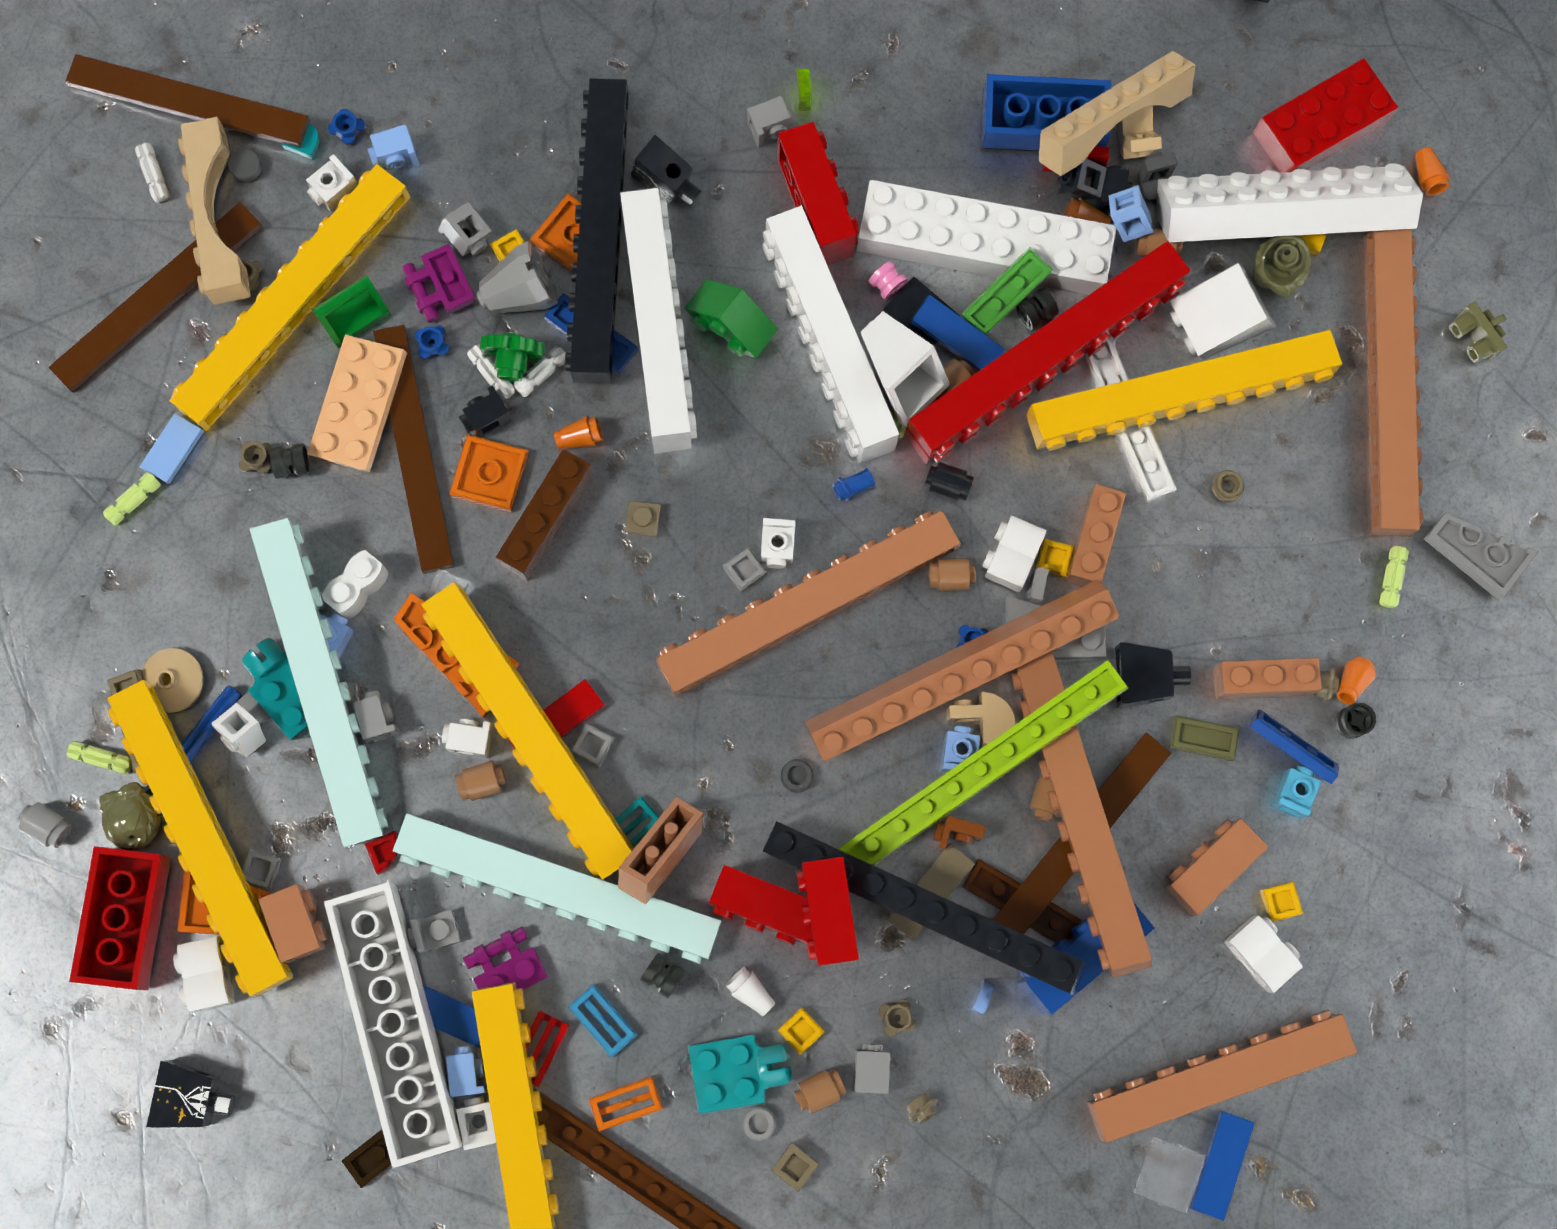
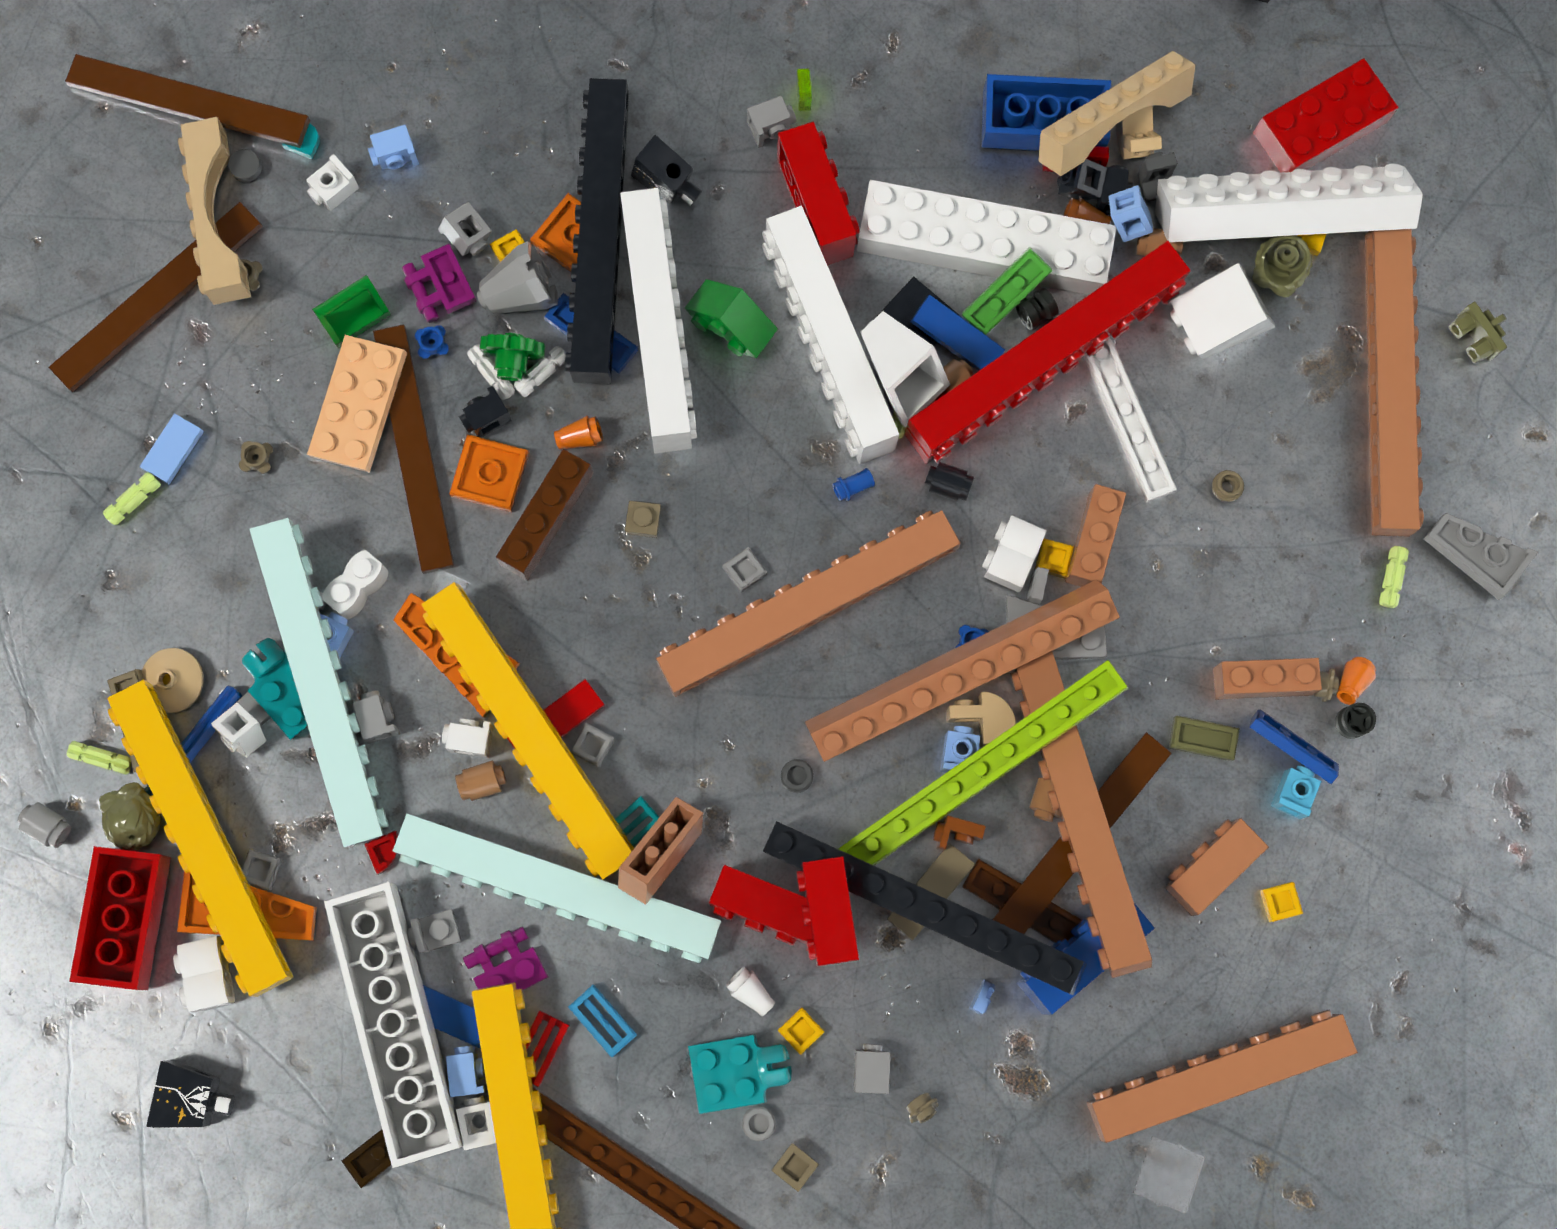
white axle [135,143,170,203] -> none
yellow brick [169,164,410,432] -> none
nougat brick [258,884,327,964] -> none
pearl dark grey wheel [270,443,310,479] -> none
blue plate [328,109,365,145] -> none
orange tile [588,1076,663,1131] -> none
pearl dark grey wheel [640,953,686,999] -> none
white brick [760,518,795,569] -> none
medium nougat brick [794,1069,846,1114] -> none
bright pink wheel [868,261,908,301] -> none
dark tan plate [879,999,916,1037] -> none
medium nougat brick [929,558,976,591] -> none
yellow brick [1026,330,1342,451] -> none
black torso [1115,642,1191,708] -> none
blue tile [1189,1111,1254,1221] -> none
white brick [1224,915,1303,993] -> none
orange cone [1414,147,1450,196] -> none

